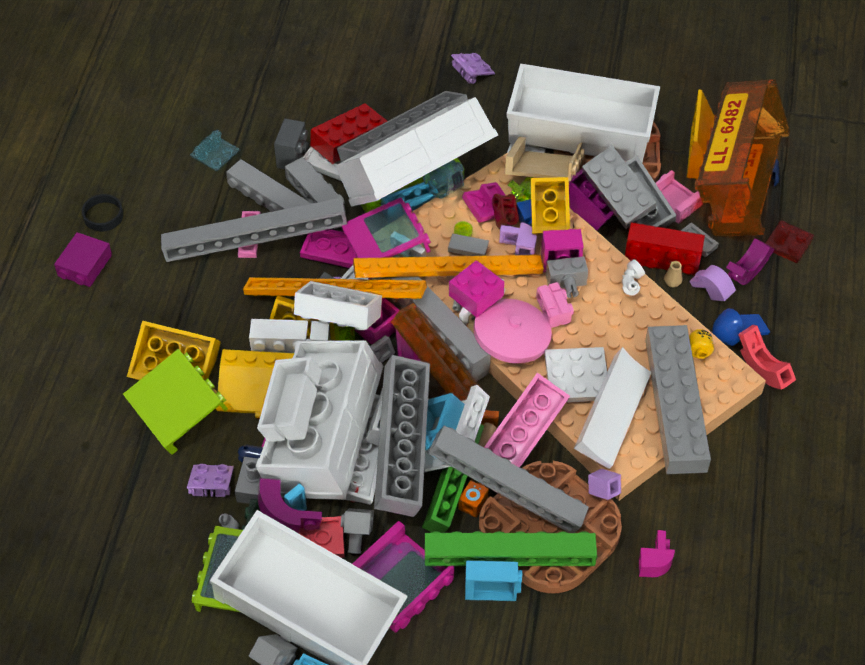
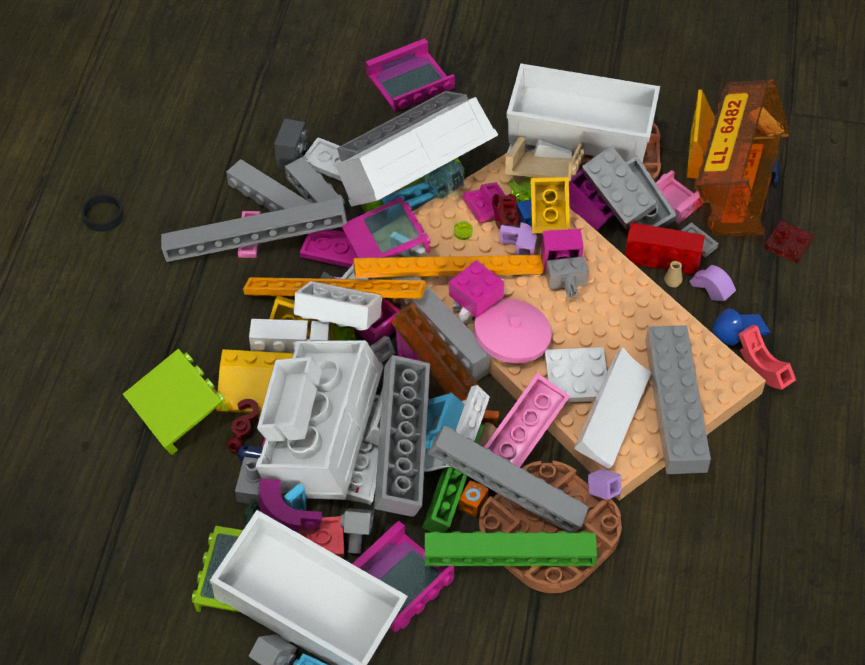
magenta brick [54,232,112,287] -> none
yellow slope [127,321,221,380] -> none
lavender hinge [187,464,234,497] -> none
clear light blue hinge [190,130,240,171] -> none
light grey arm [219,513,239,543] -> none
red brick [310,103,387,164] -> none
light grey tile [448,233,489,256] -> none
lavender hinge [451,53,495,84] -> none
medium azure window [465,561,522,601] -> none
bright pink brick [536,282,574,328] -> none
white arm [622,259,645,296] -> none
dark pink brick [639,530,675,577] -> none
yellow head [689,329,714,359] -> none
magenta arch [726,238,775,285] -> none
none -> dark red piece [227,399,260,453]
none -> panel [366,38,455,112]
none -> white slope [534,139,572,159]

